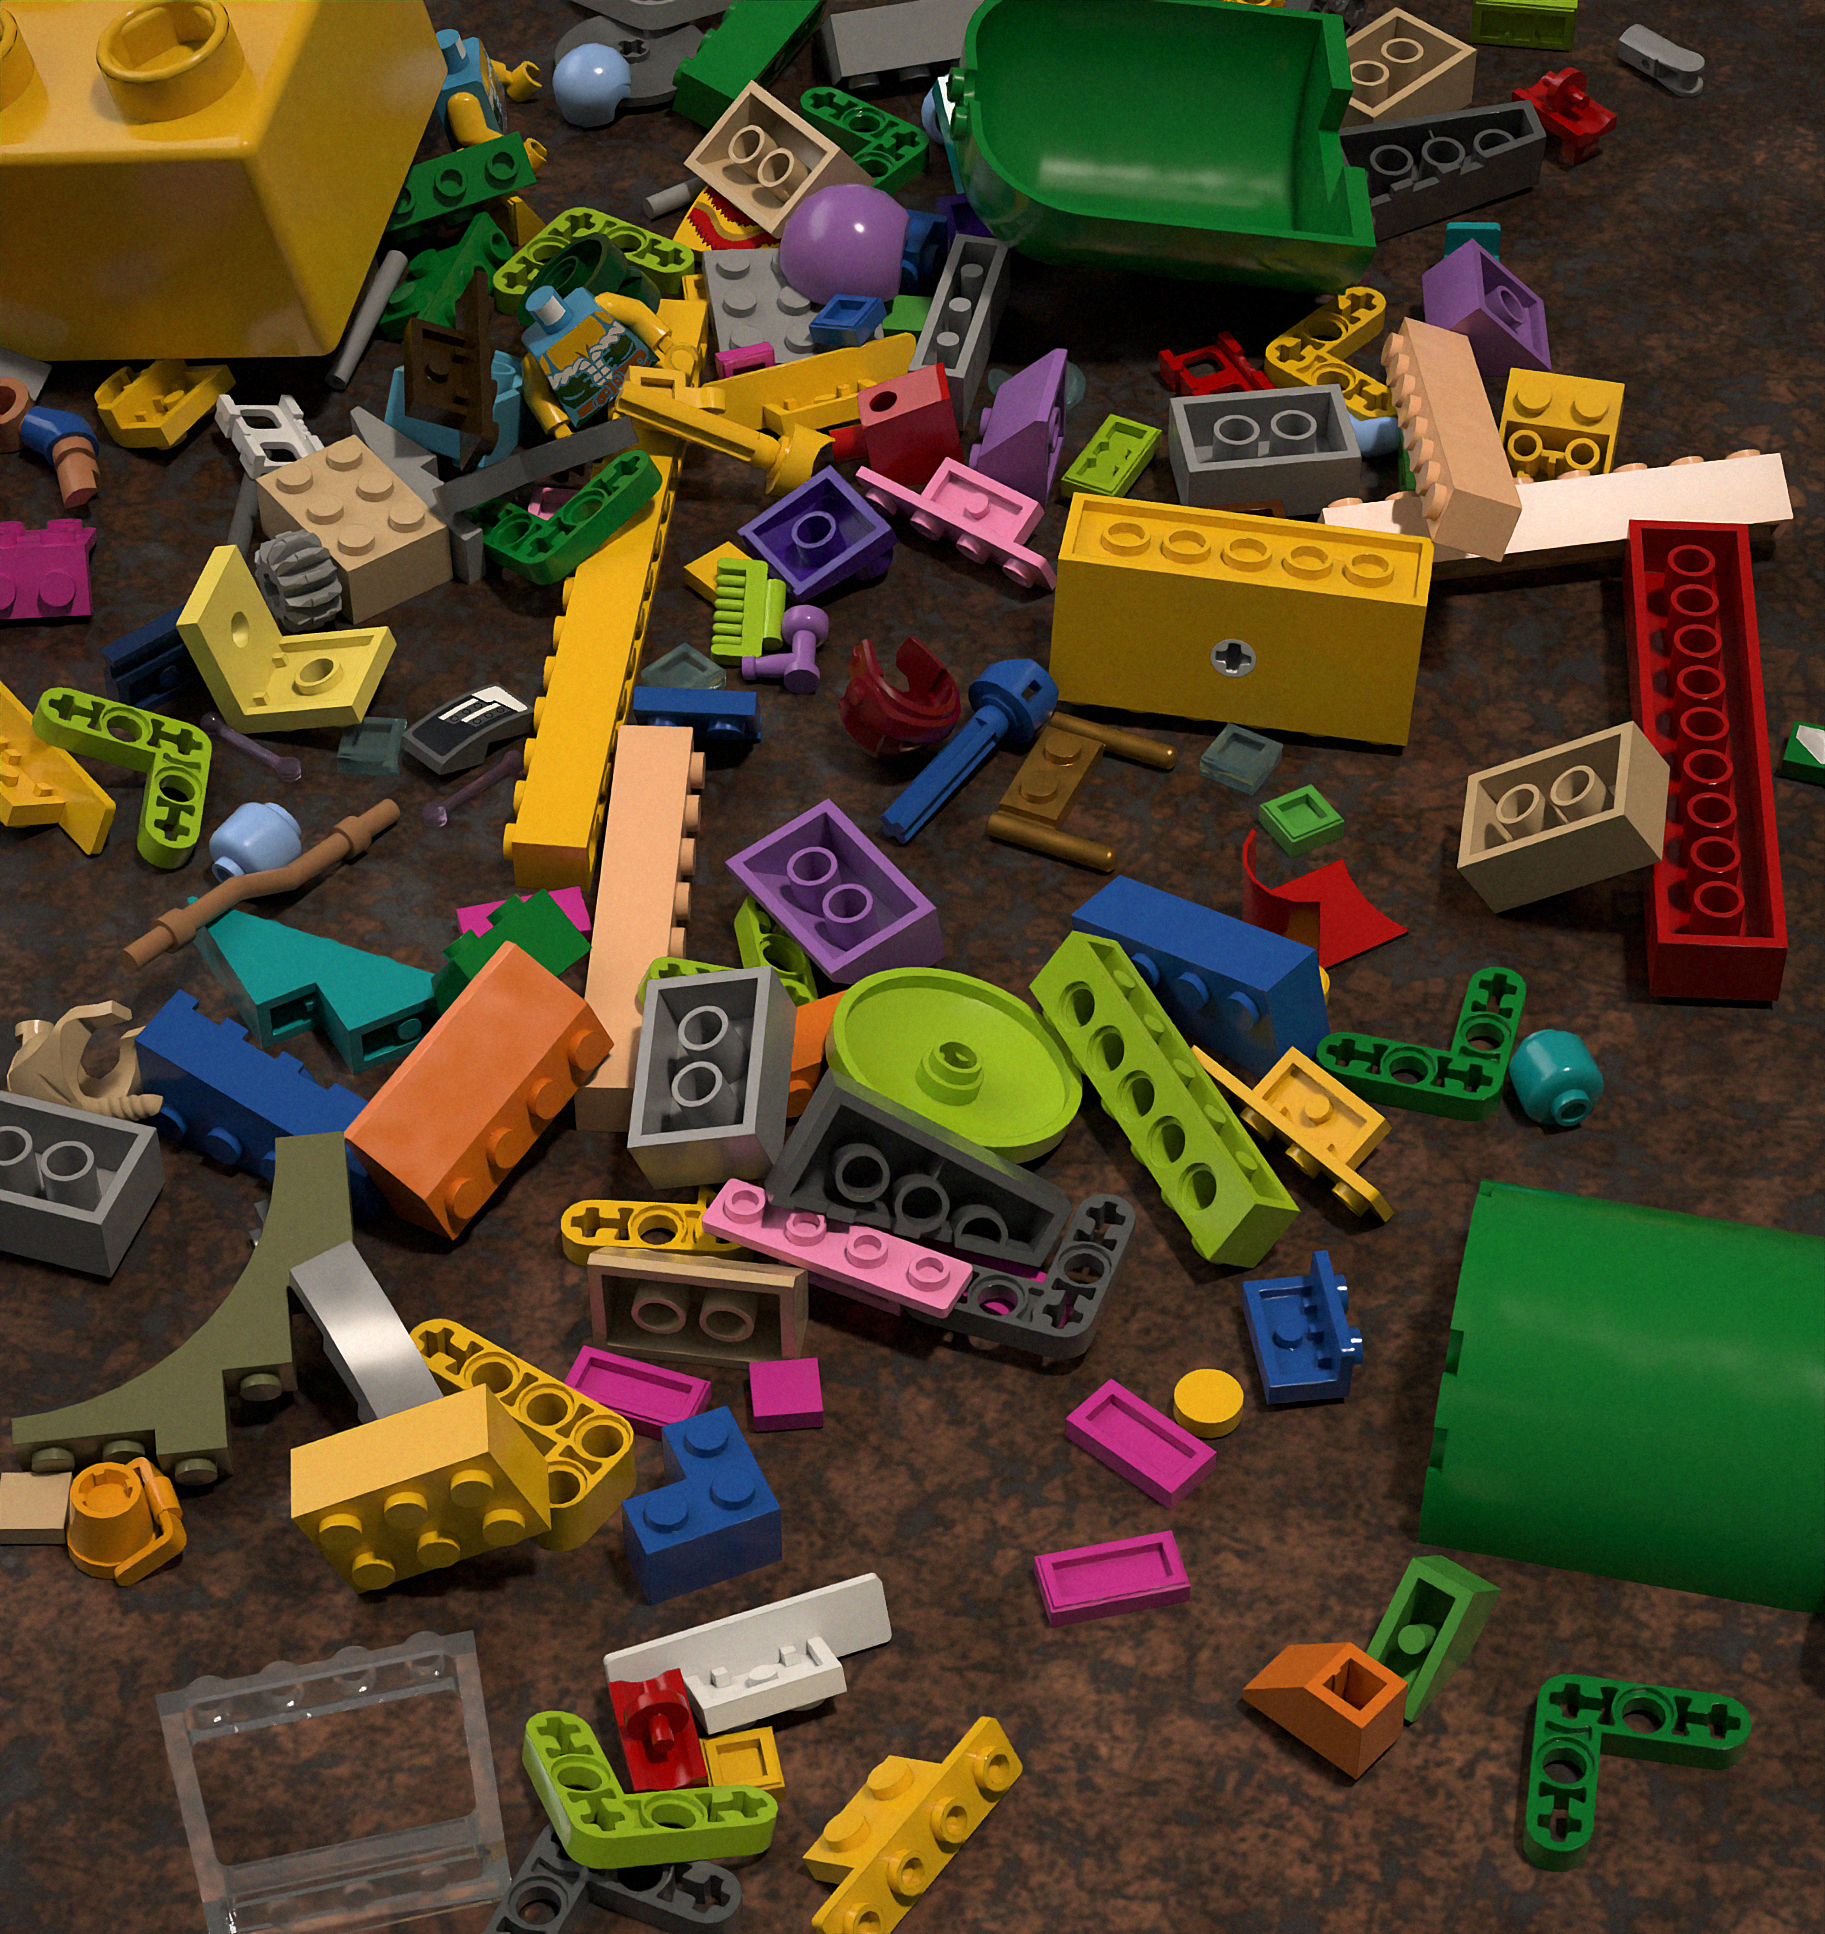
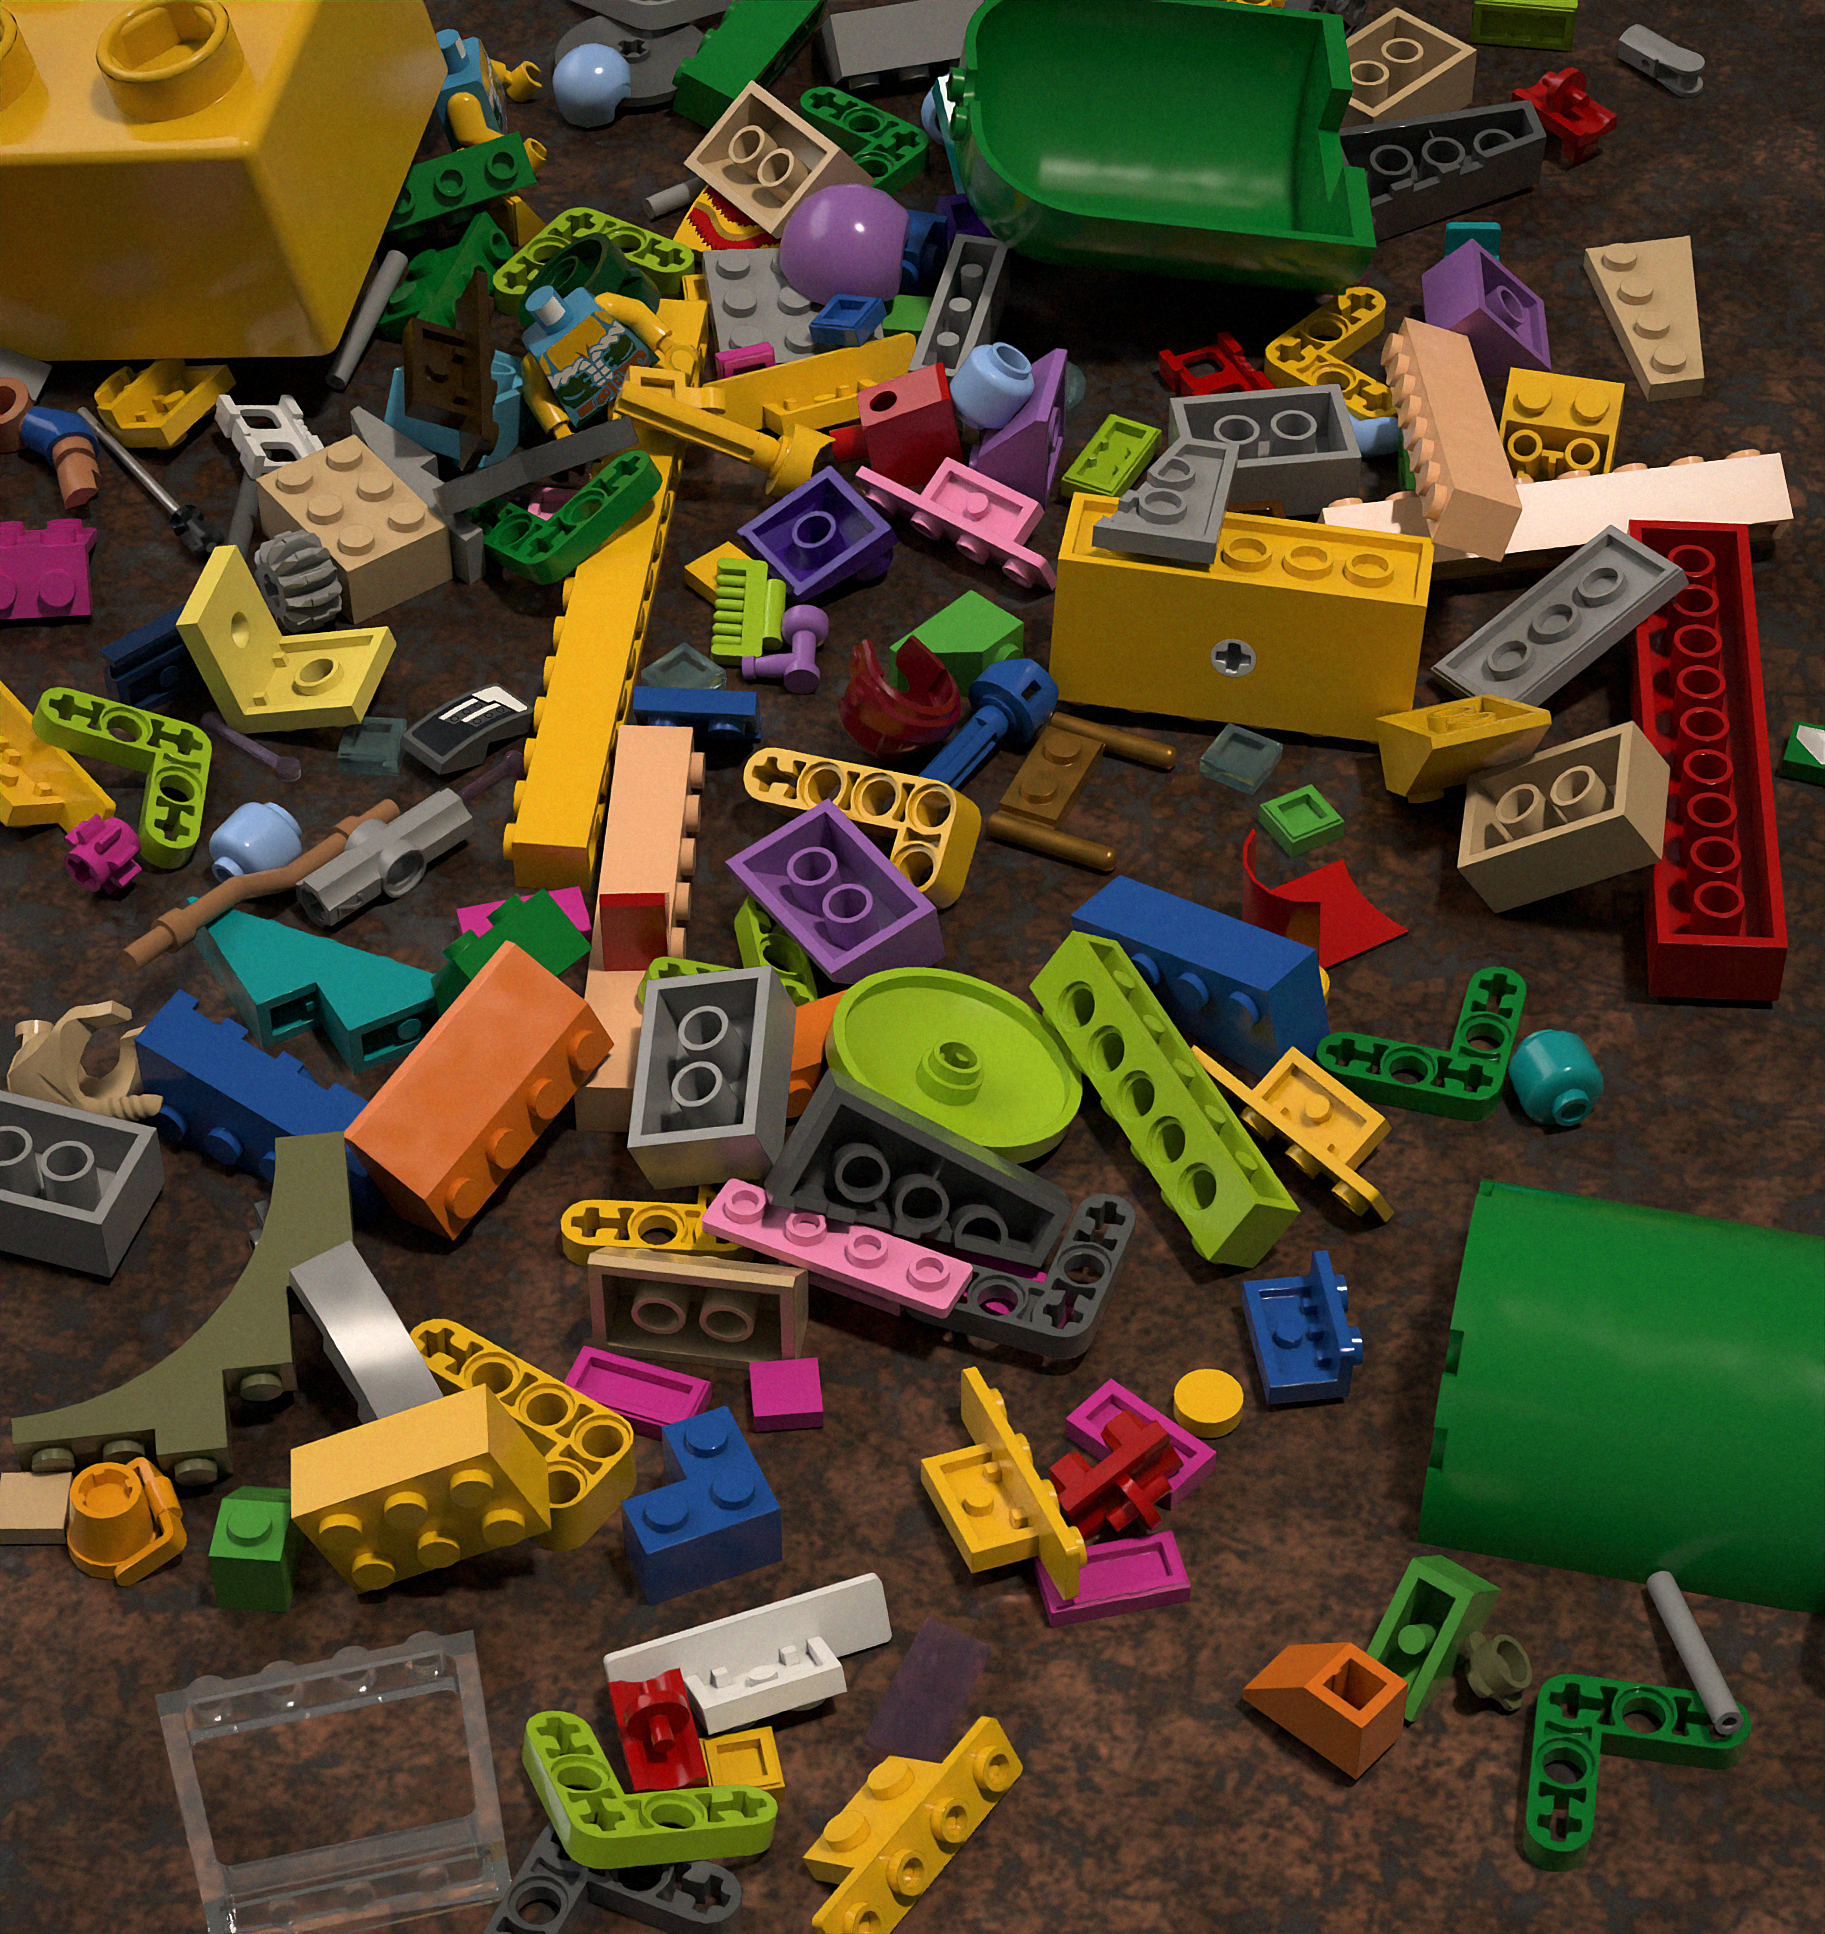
none -> dark pink gear [64,814,142,894]
none -> piece [77,407,225,558]
none -> bright green slope [208,1486,306,1613]
none -> light grey piece [295,788,474,929]
none -> red slope [599,892,670,971]
none -> yellow beam [743,748,981,910]
none -> slope [864,1617,994,1763]
none -> bright green slope [889,590,1024,697]
none -> yellow bracket [921,1366,1087,1601]
none -> light blue head [949,342,1035,430]
none -> red hips [1048,1410,1184,1543]
none -> light grey wing [1091,436,1240,564]
none -> yellow slope [1374,693,1552,803]
none -> light grey tile [1431,524,1689,707]
none -> olive plate [1464,1631,1532,1711]
none -> tan wing [1583,236,1704,402]
none -> light grey piece [1646,1571,1744,1735]

